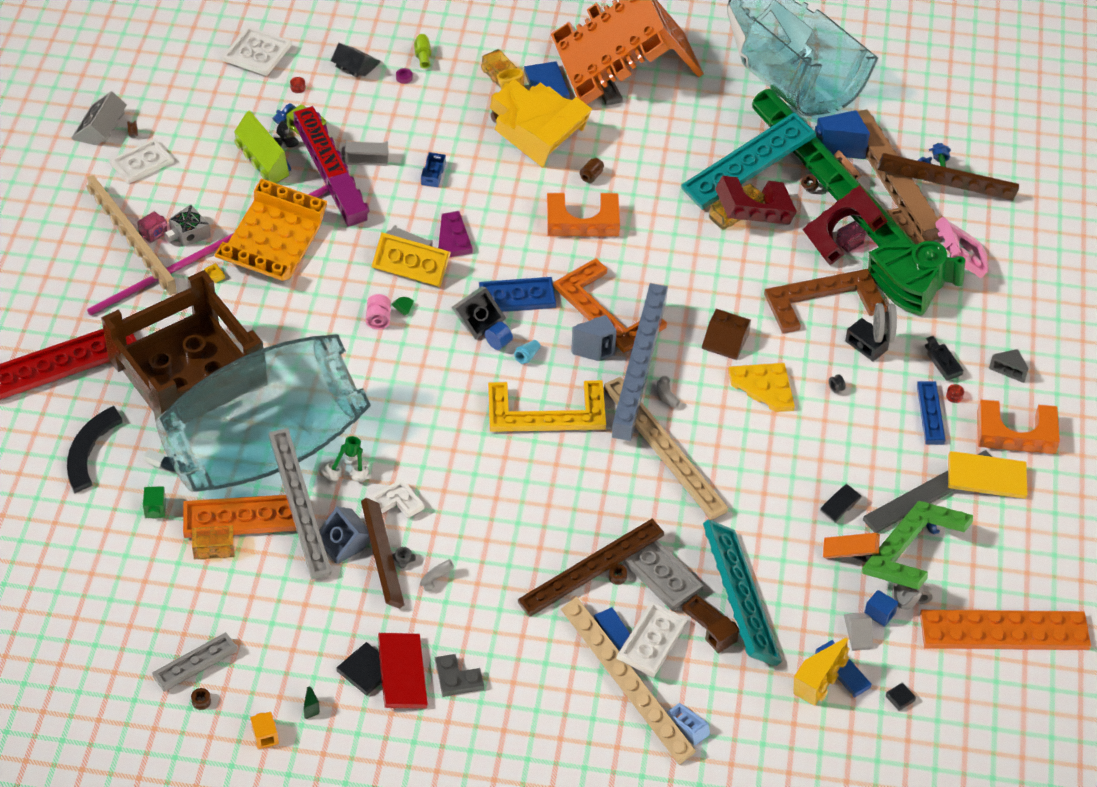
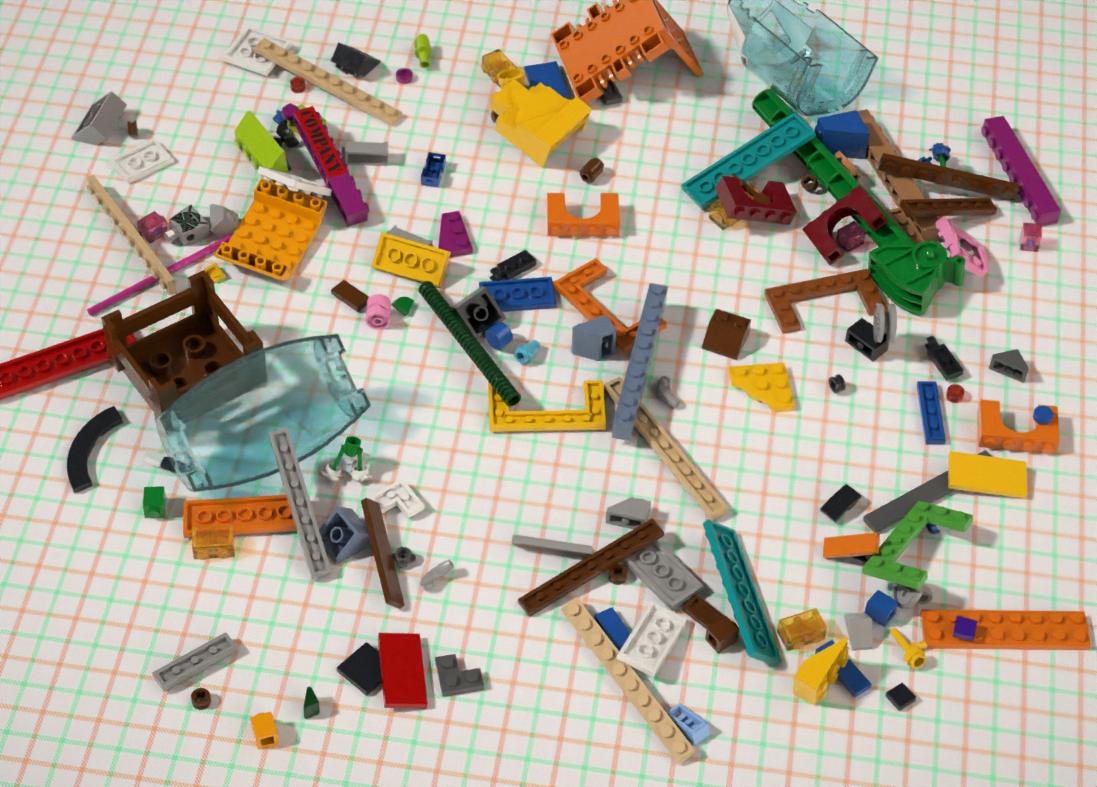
none -> light grey slope [210,204,238,238]
none -> tan plate [254,38,402,126]
none -> white plate [257,166,332,198]
none -> magenta tile [282,104,299,121]
none -> reddish brown tile [331,280,369,312]
none -> dark green piece [418,281,521,407]
none -> black plate [490,250,537,281]
none -> light grey tile [512,534,594,556]
none -> light grey slope [605,497,651,529]
none -> reddish brown piece [731,174,771,204]
none -> clear yellow brick [777,608,827,651]
none -> yellow piece [890,628,927,669]
none -> reddish brown plate [900,198,998,217]
none -> dark purple tile [953,616,977,641]
none -> magenta brick [981,116,1061,227]
none -> clear pink brick [1020,222,1042,252]
none -> blue tile [1033,406,1053,425]

